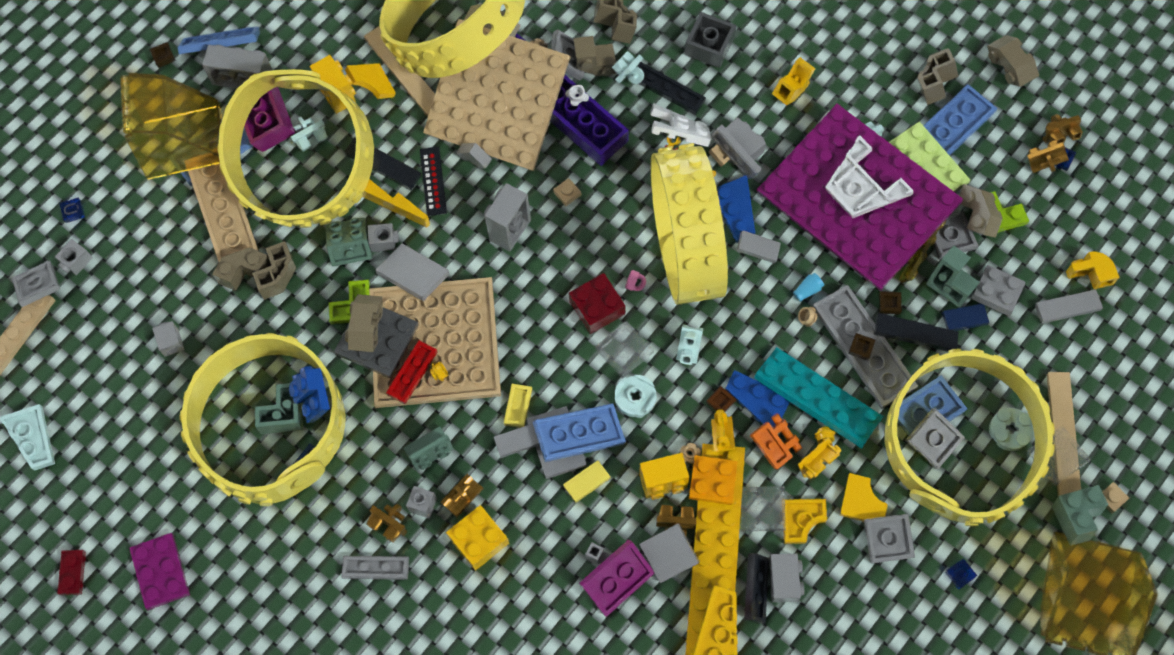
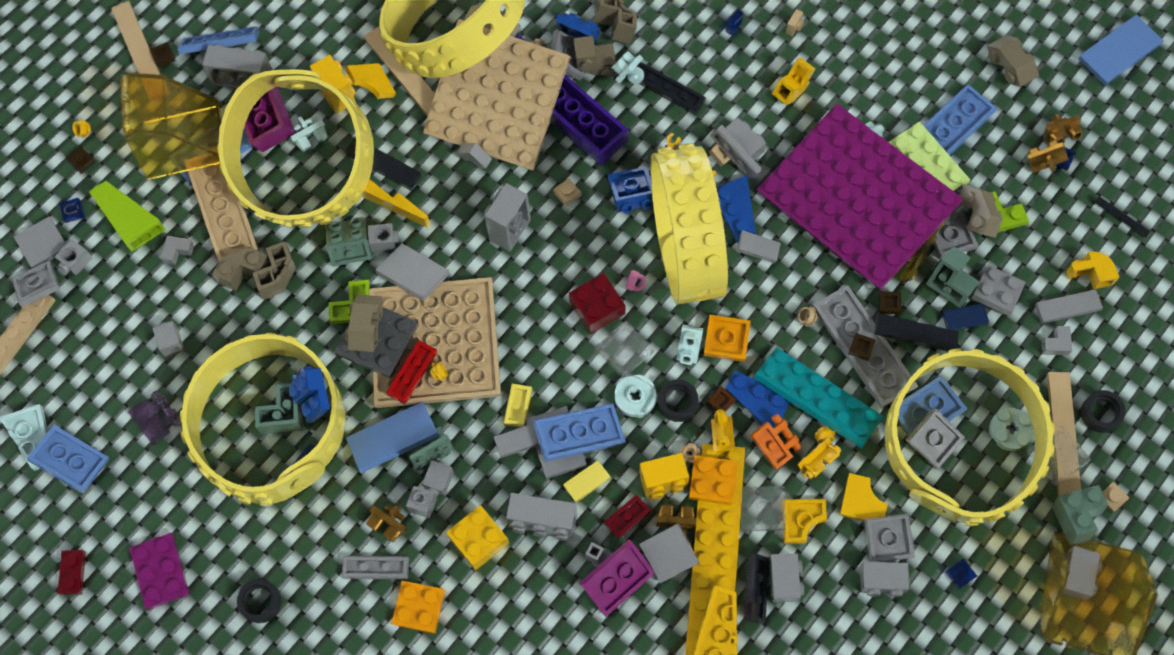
black sticker [420,146,447,216] -> none
pearl gold hips [441,474,483,517] -> none
white plate [565,85,589,106] -> none
white wing [651,103,711,147] -> none
dark grey brick [684,12,736,68] -> none
medium azure cone [793,273,824,302] -> none
white wing [826,136,913,218] -> none
dark tan brick [917,48,959,105] -> none
none -> light grey tile [14,216,66,268]
none -> medium blue plate [27,425,109,494]
none -> dark brown plate [66,146,96,174]
none -> yellow plate [72,119,91,138]
none -> lime slope [89,181,166,252]
none -> tan tile [111,1,169,101]
none -> clear purple plate [128,390,181,445]
none -> light grey piece [160,236,195,265]
none -> black tyre [237,579,282,623]
none -> medium blue tile [346,402,439,473]
none -> light orange plate [391,581,445,634]
none -> light grey brick [422,460,454,497]
none -> light grey brick [506,493,577,541]
none -> blue plate [555,13,600,45]
none -> dark red plate [604,494,651,540]
none -> blue plate [608,166,653,213]
none -> black tyre [658,379,698,422]
none -> light orange plate [703,315,751,362]
none -> clear blue tile [725,9,743,35]
none -> tan plate [786,9,804,37]
none -> light grey brick [860,562,909,597]
none -> light grey piece [1041,326,1072,355]
none -> light grey brick [1059,546,1102,600]
none -> medium blue tile [1078,15,1164,86]
none -> black tyre [1080,390,1126,433]
none -> black bar [1094,196,1151,238]

